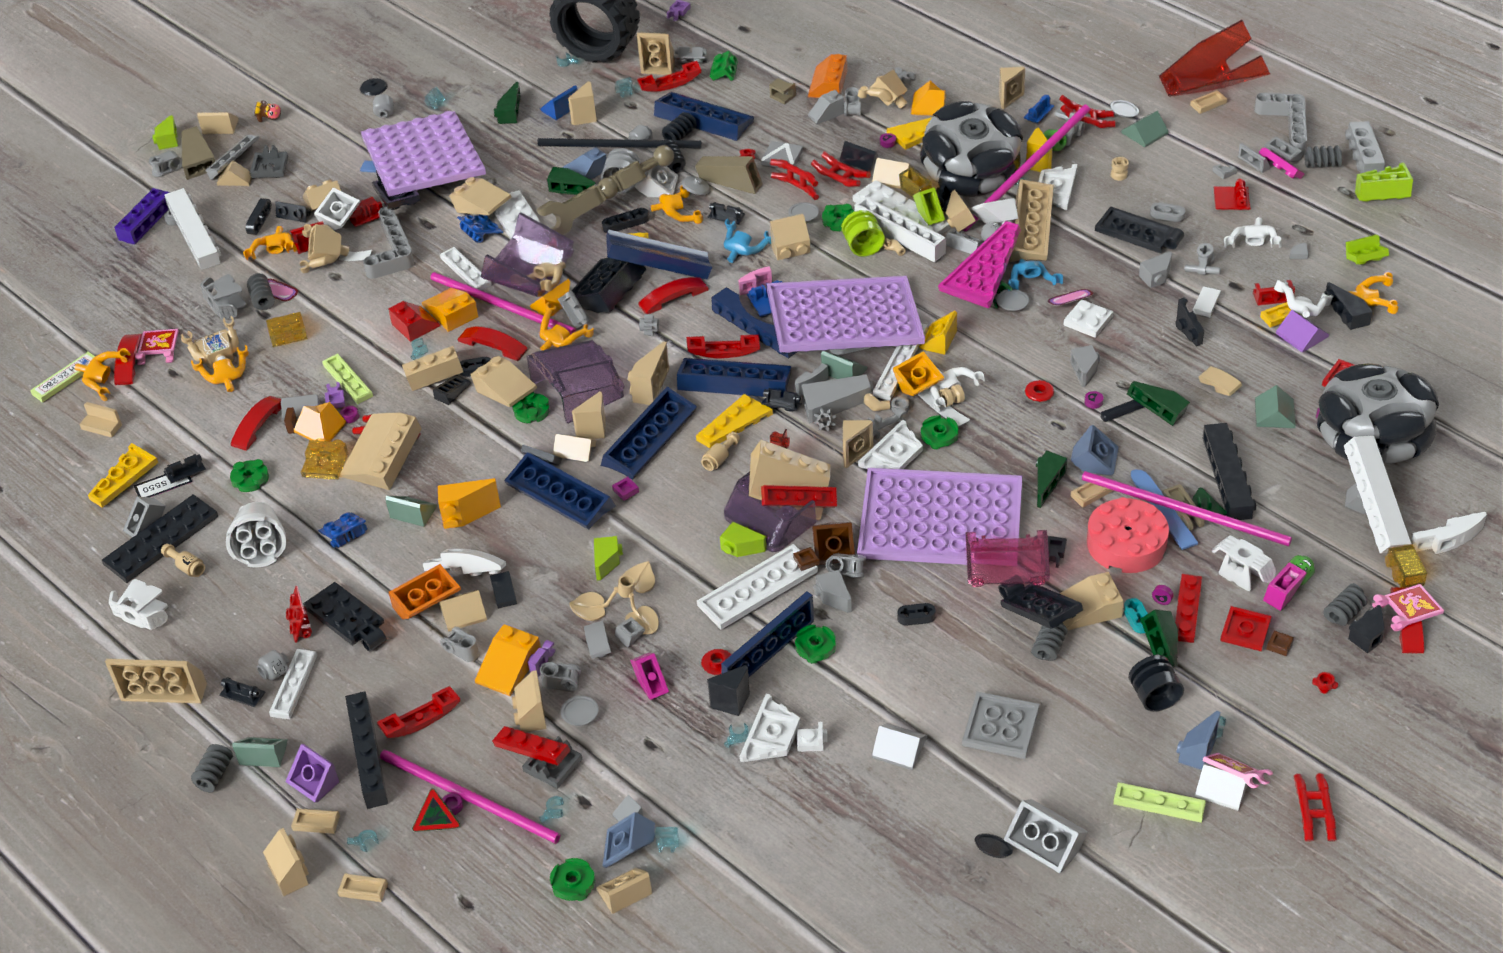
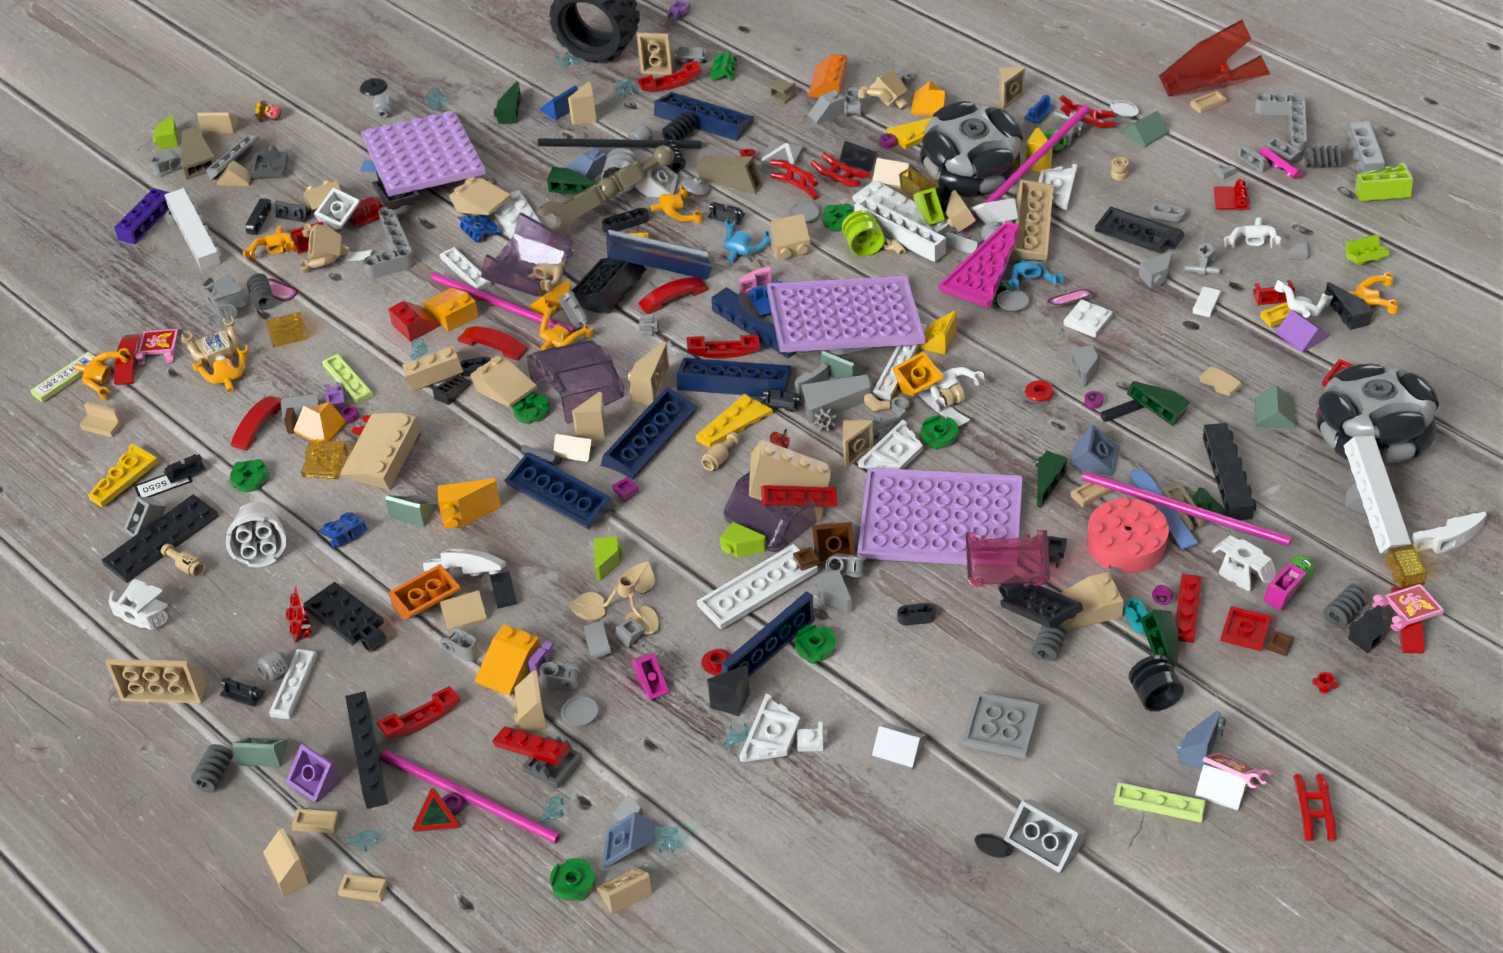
black wing [1175,297,1204,347] -> none

